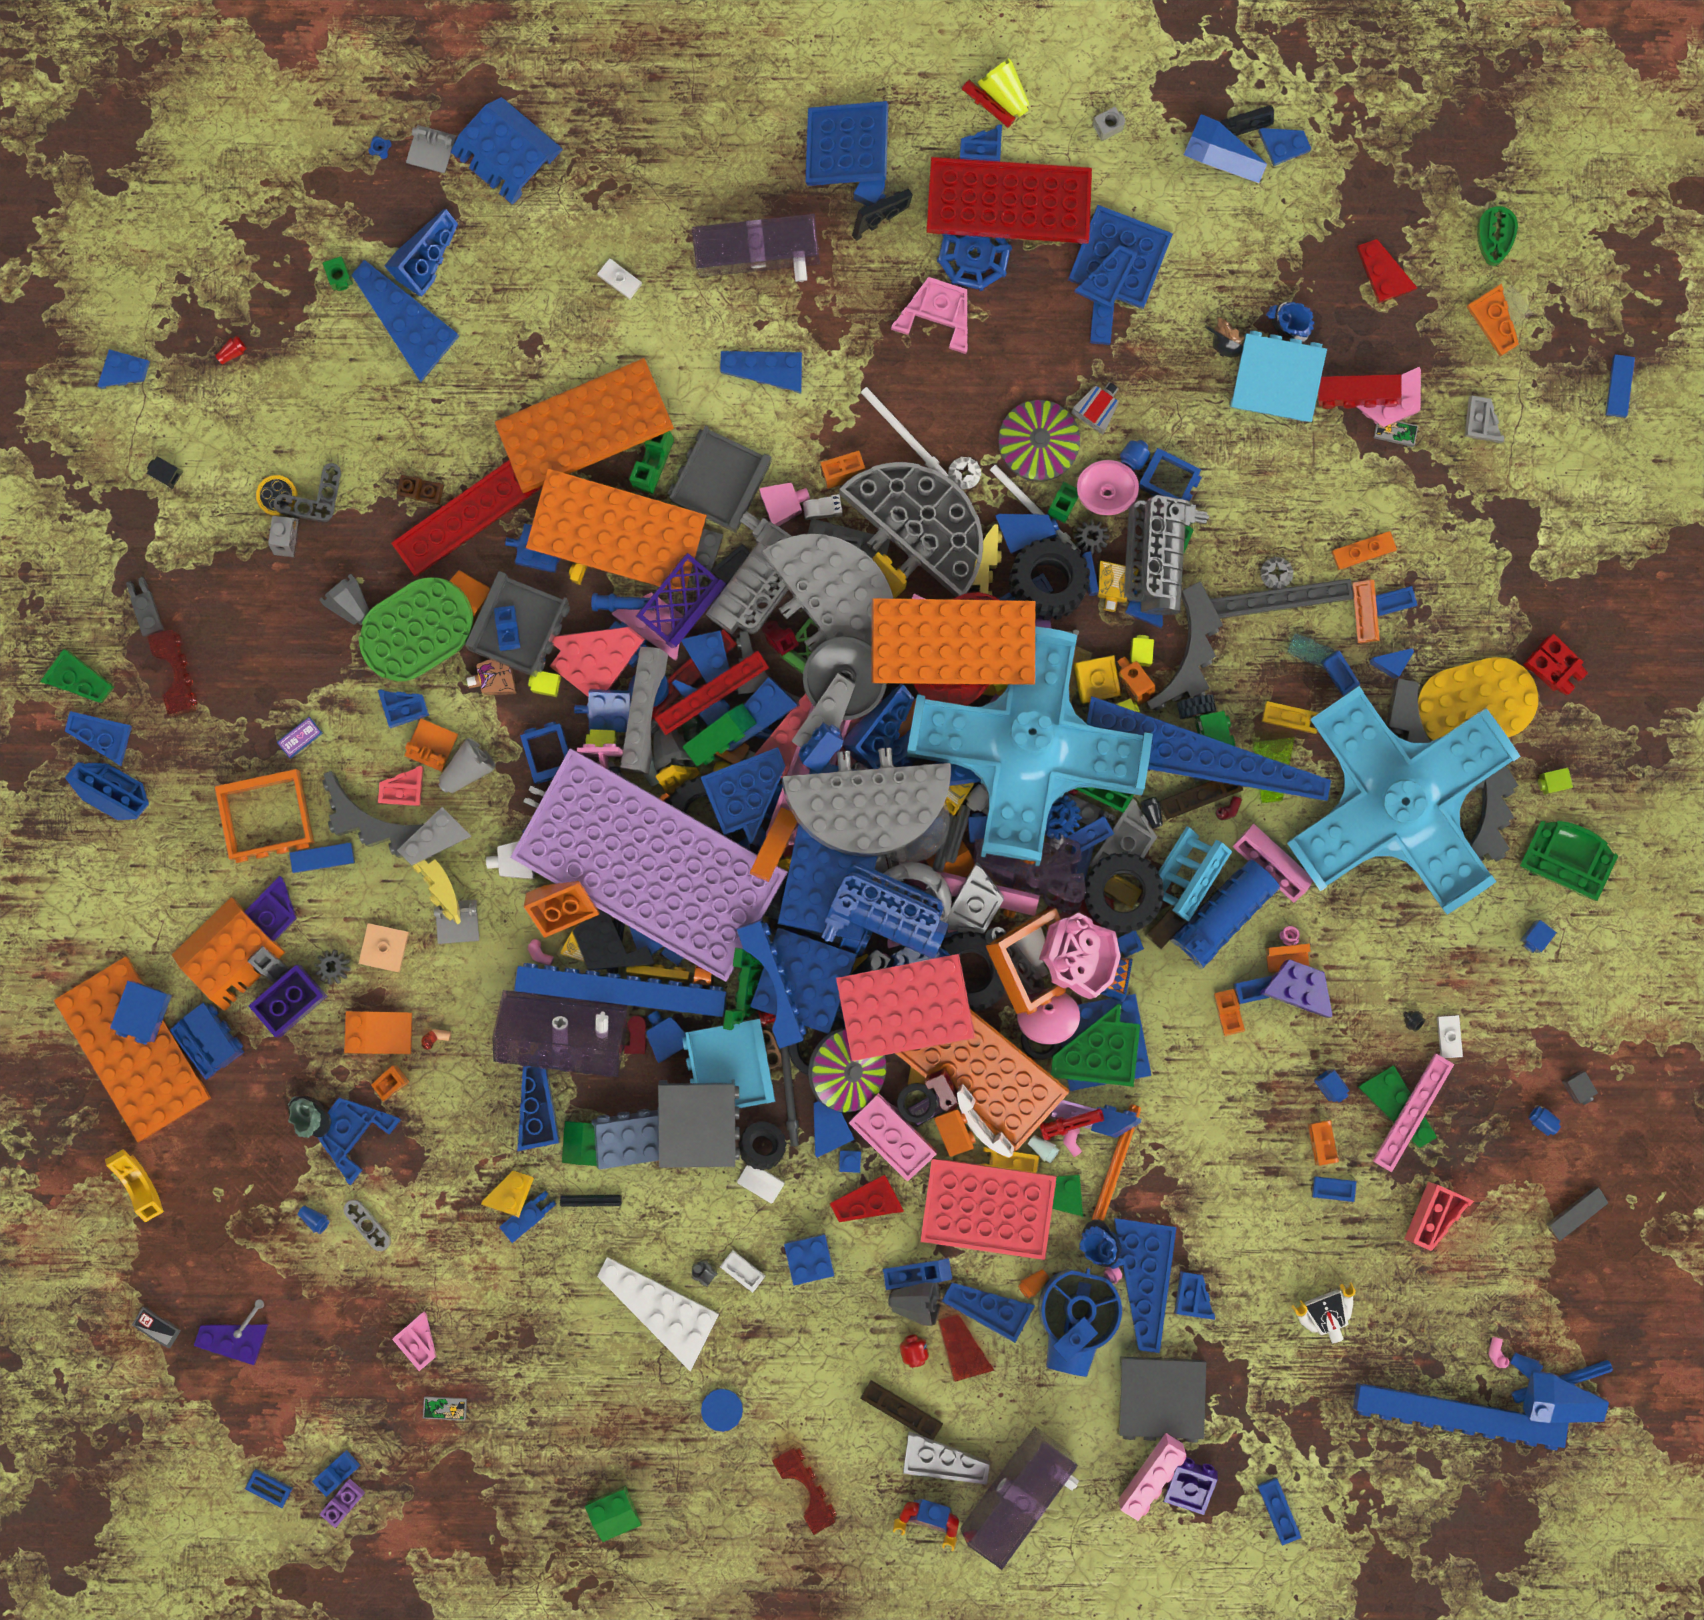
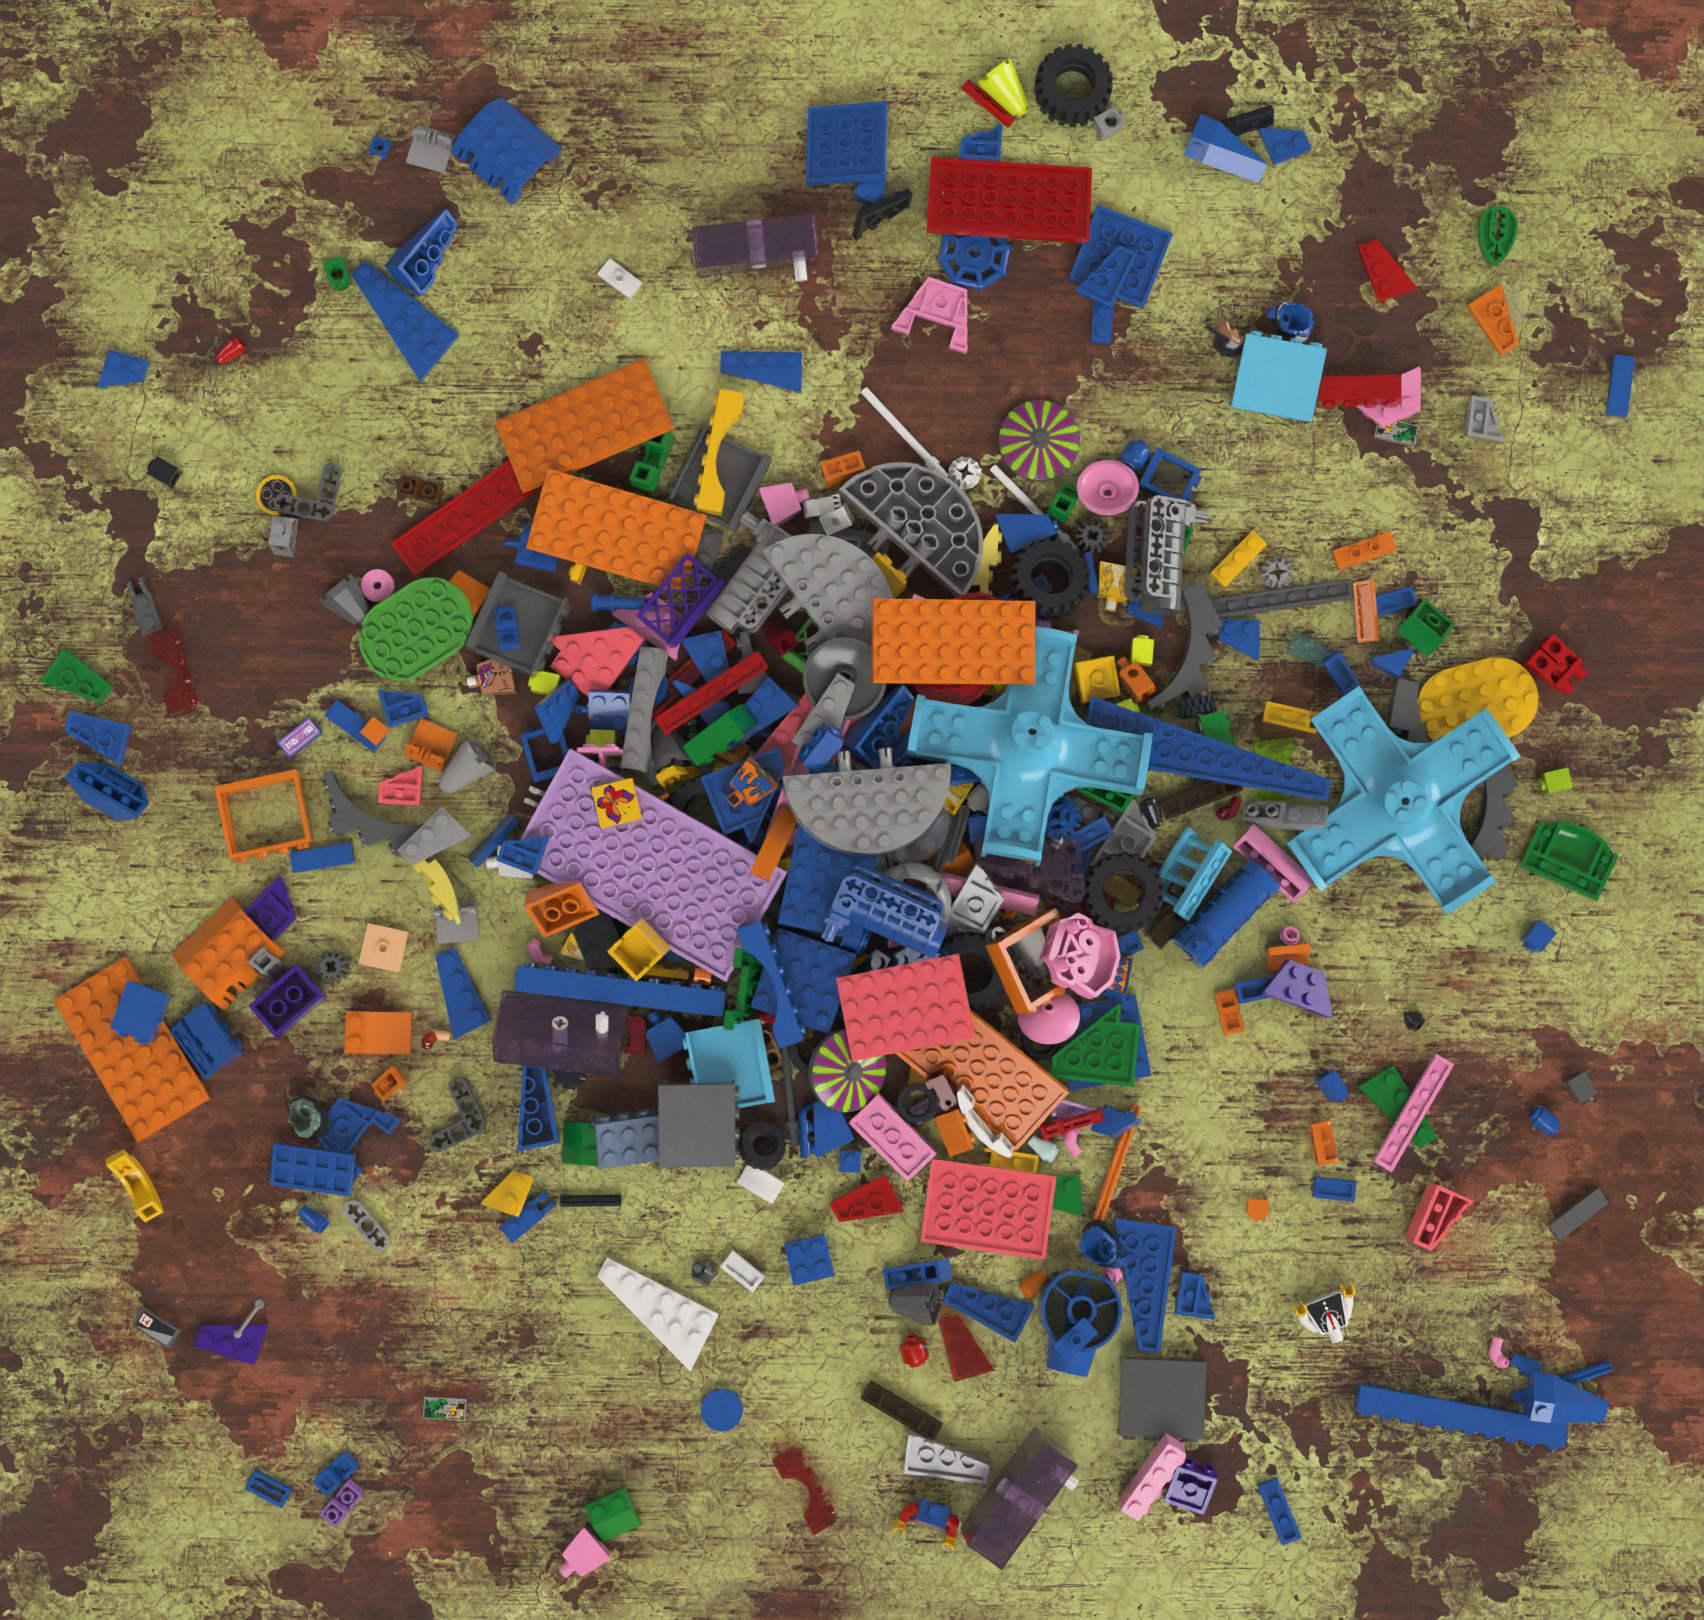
bright pink wing [392,1312,436,1371] -> none
torso [1071,382,1119,435] -> none
white plate [1437,1015,1463,1058] -> none
none -> blue plate [270,1143,356,1197]
none -> blue tile [325,700,387,753]
none -> orange tile [360,716,390,746]
none -> bright pink piece [361,569,395,603]
none -> dark grey beam [429,1077,487,1152]
none -> blue wing [435,947,492,1040]
none -> blue tile [468,813,519,867]
none -> blue wing [496,836,550,875]
none -> blue wing [534,678,579,744]
none -> black brick [554,1062,587,1090]
none -> bright pink torso [559,1524,612,1578]
none -> yellow tile [591,778,642,829]
none -> yellow piece [607,918,671,982]
none -> yellow arch [694,389,745,516]
none -> torso [726,756,778,808]
none -> blue piece [798,1103,815,1159]
none -> white bracket [819,502,855,536]
none -> black tyre [1034,44,1113,127]
none -> yellow plate [1210,530,1267,588]
none -> blue wing [1218,619,1260,660]
none -> light grey slope [1242,801,1328,831]
none -> orange tile [1246,1198,1269,1220]
none -> green slope [1397,598,1455,657]

